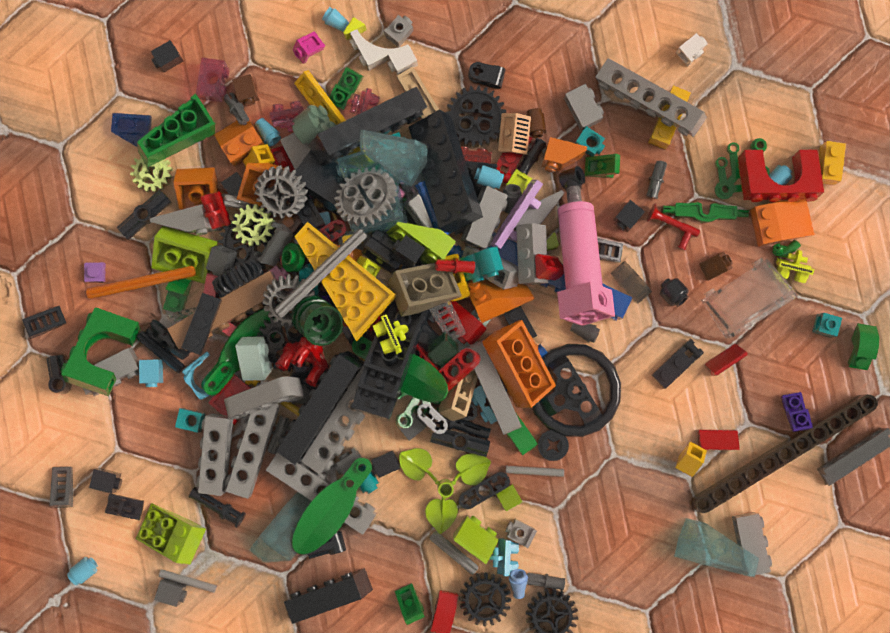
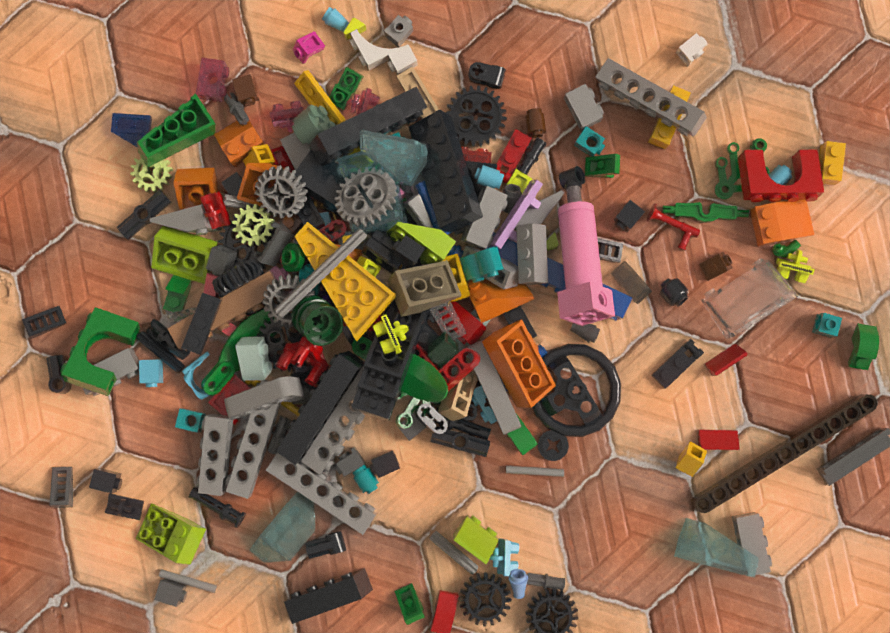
medium azure brick [67,557,98,585] -> none
medium lavender plate [84,262,105,282] -> none
orange axle [86,266,196,299] -> none
black brick [151,40,183,72] -> none
medium azure cone [255,118,281,147] -> none
green plant [292,457,372,555] -> none
lime plant [399,448,491,534] -> none
red axle [435,258,475,274] -> none
black beam [459,472,510,509] -> none
lime slope [496,484,522,511] -> none
light nougat panel [498,113,531,155] -> none
light grey brick [505,518,537,548] -> none
red slope [535,254,564,280] -> none
orange slope [541,137,587,173] -> none
dark grey axle [646,161,667,199] -> none
dark purple slope [781,392,813,432] -> none

